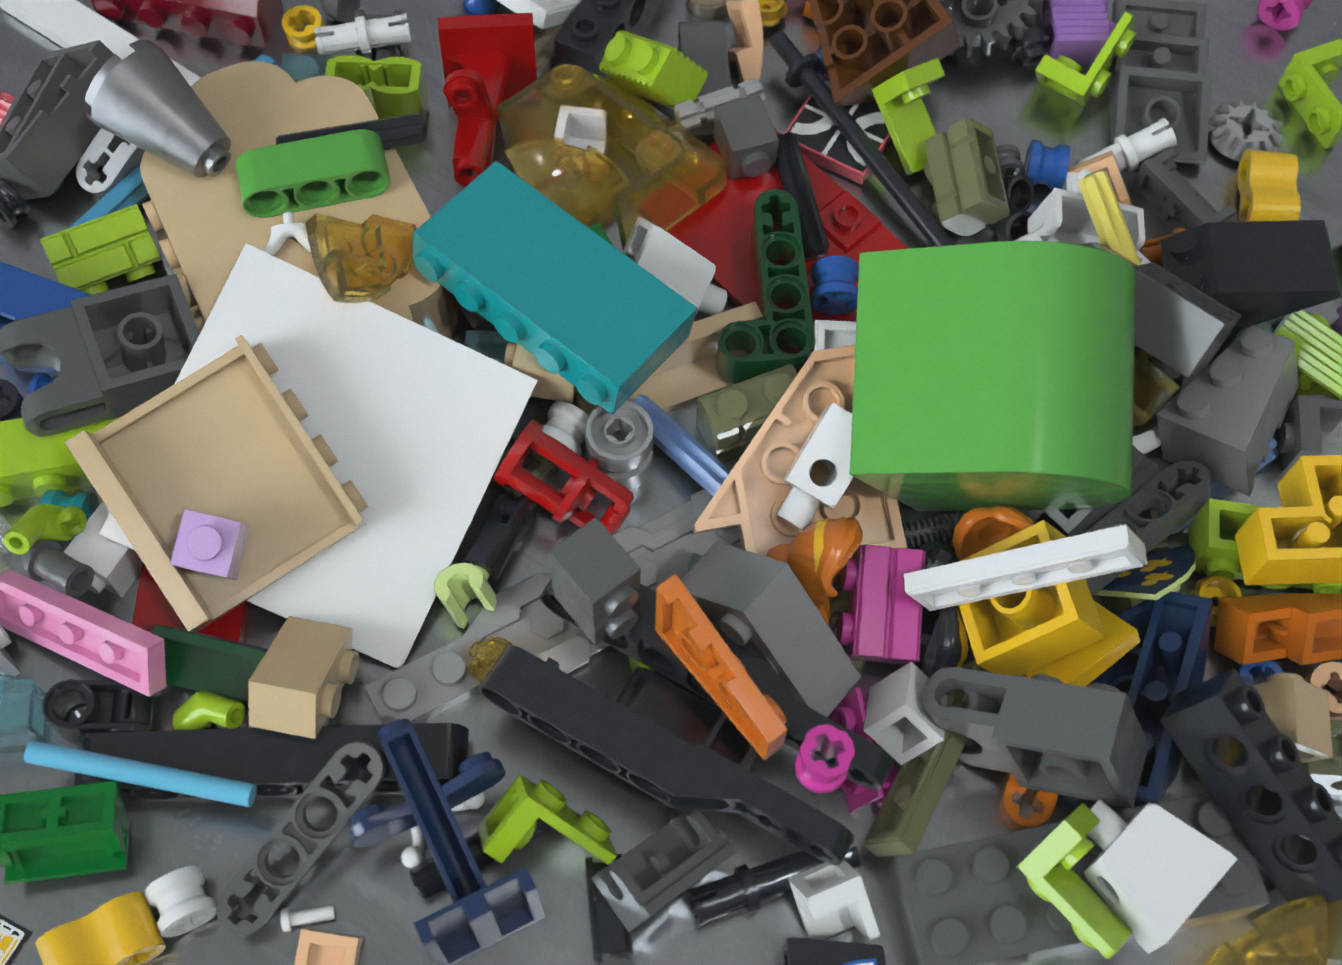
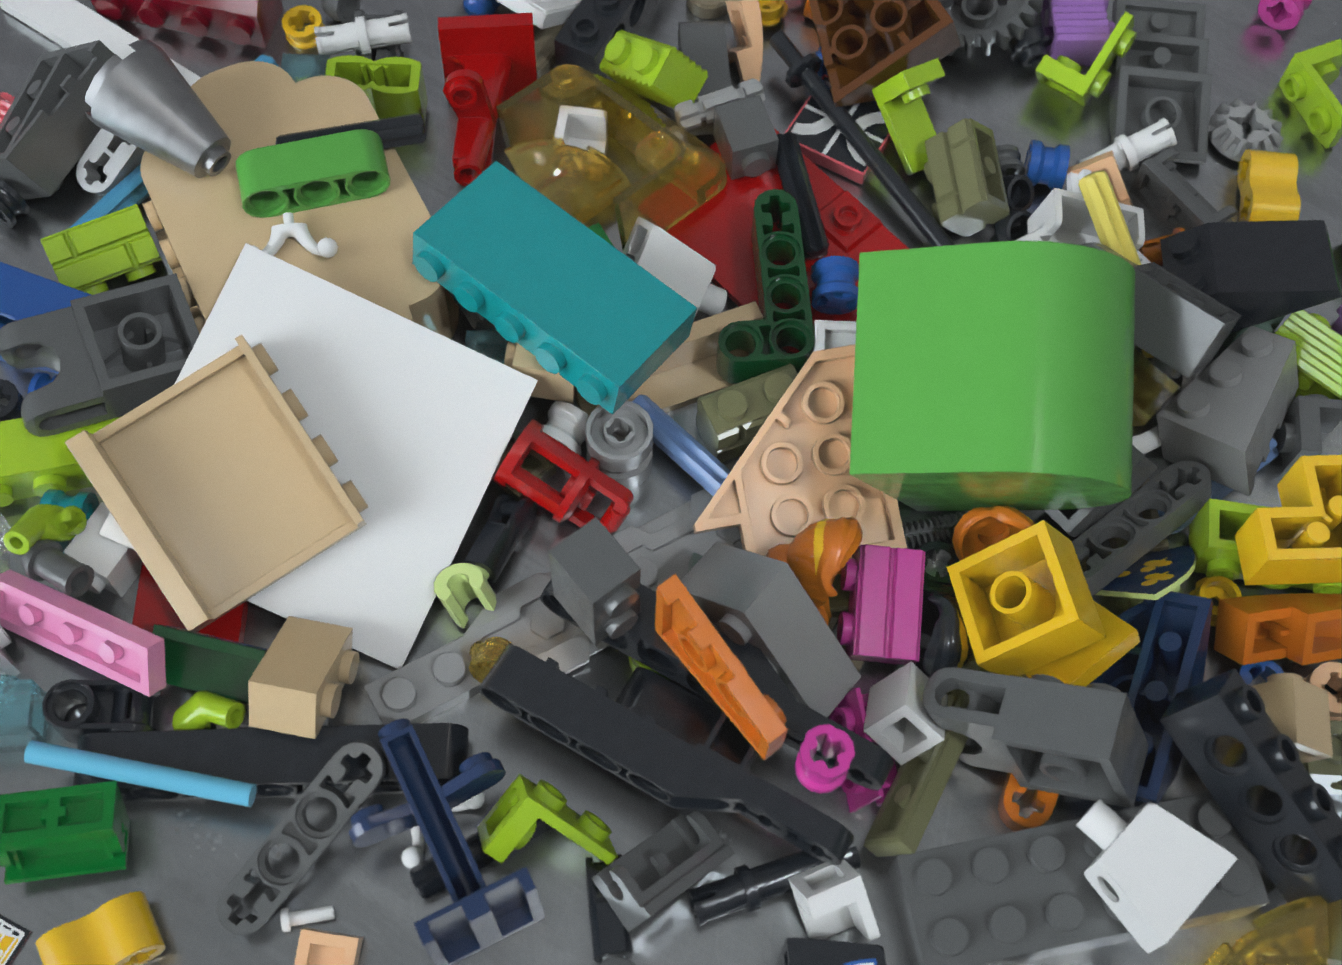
white wheel [144,865,217,938] -> none
lavender brick [170,509,250,580] -> none
clear yellow brick [305,213,417,303] -> none
white torso [777,403,854,530] -> none
white tile [904,524,1147,611] -> none
lime bracket [1017,803,1132,959] -> none

